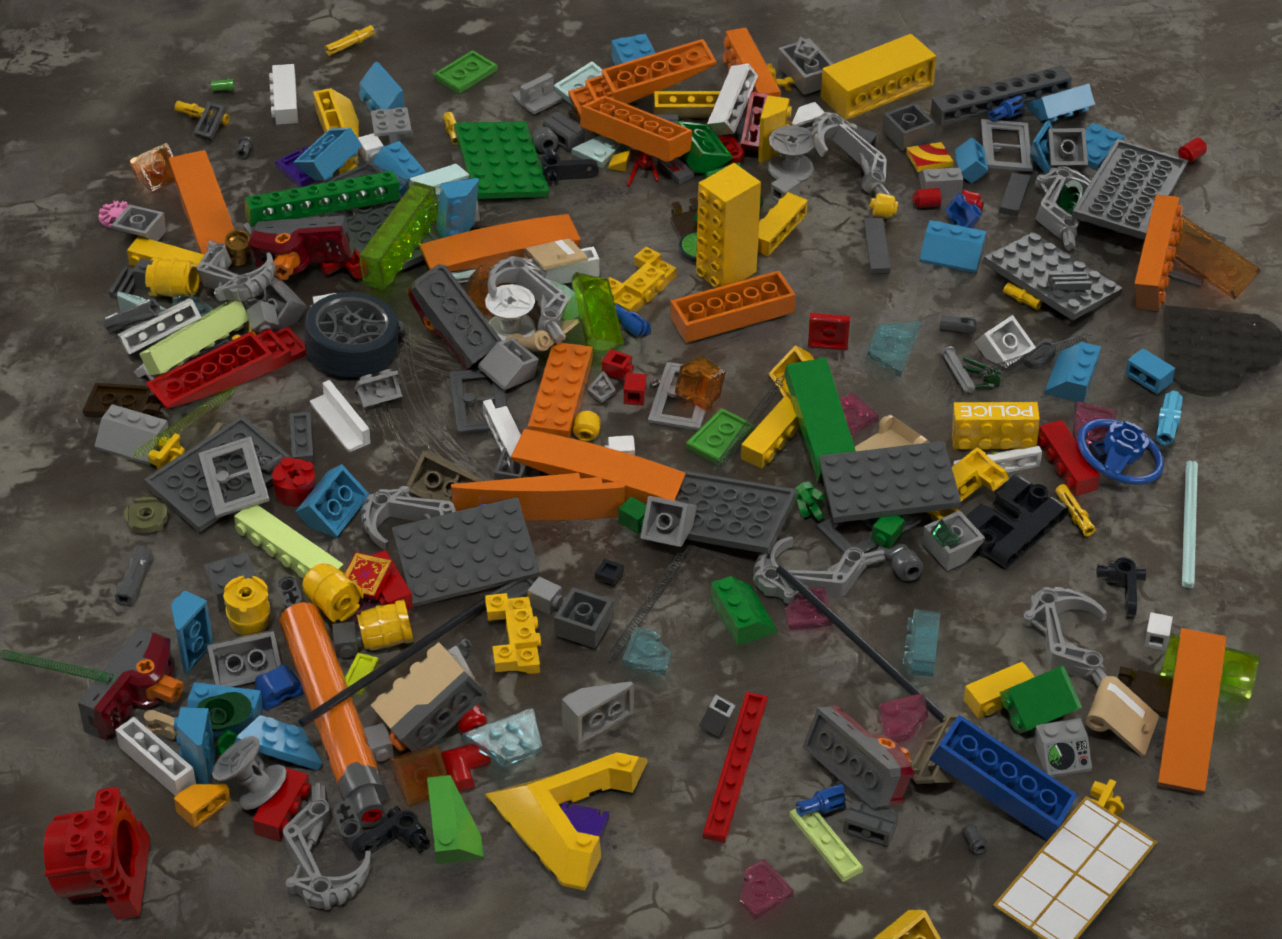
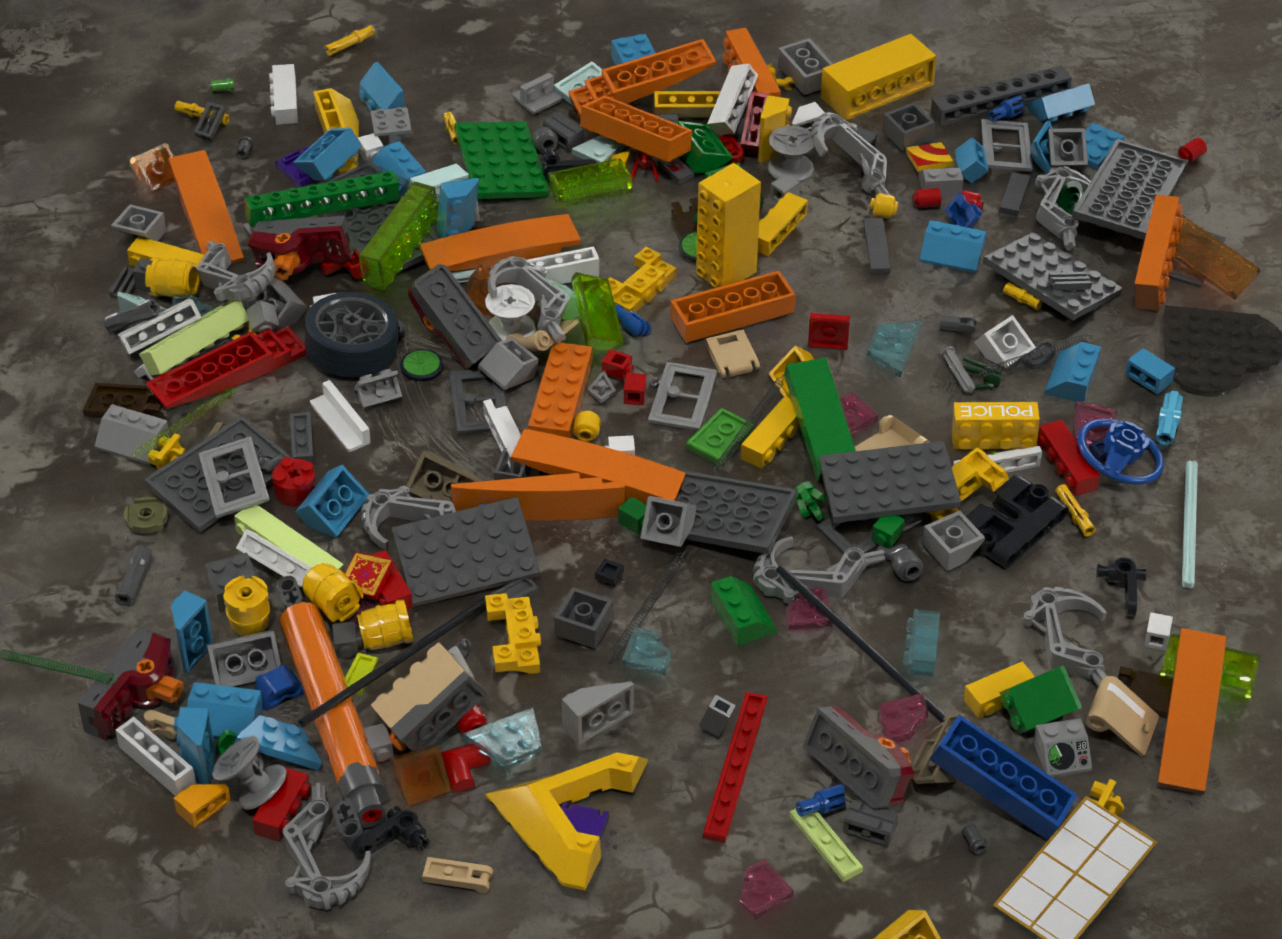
red hose [43,787,150,920] -> none
bright pink wheel [99,201,129,228] -> none
dark green piece [197,692,252,732] -> none
pearl gold wheel [225,229,251,266] -> none
bright green wedge [427,775,484,864] -> none
bright green tile [434,50,498,94] -> none
tan door [523,238,588,270] -> none
light grey brick [527,576,563,615] -> none
clear orange plate [674,356,726,411] -> none
light grey piece [794,37,819,62] -> none
clear green slope [930,519,961,547] -> none
none -> white panel [236,529,312,587]
none -> bright green wheel [400,349,443,380]
none -> tan plate [422,857,494,893]
none -> clear neon green brick [549,158,632,204]
none -> tan container [705,330,760,379]

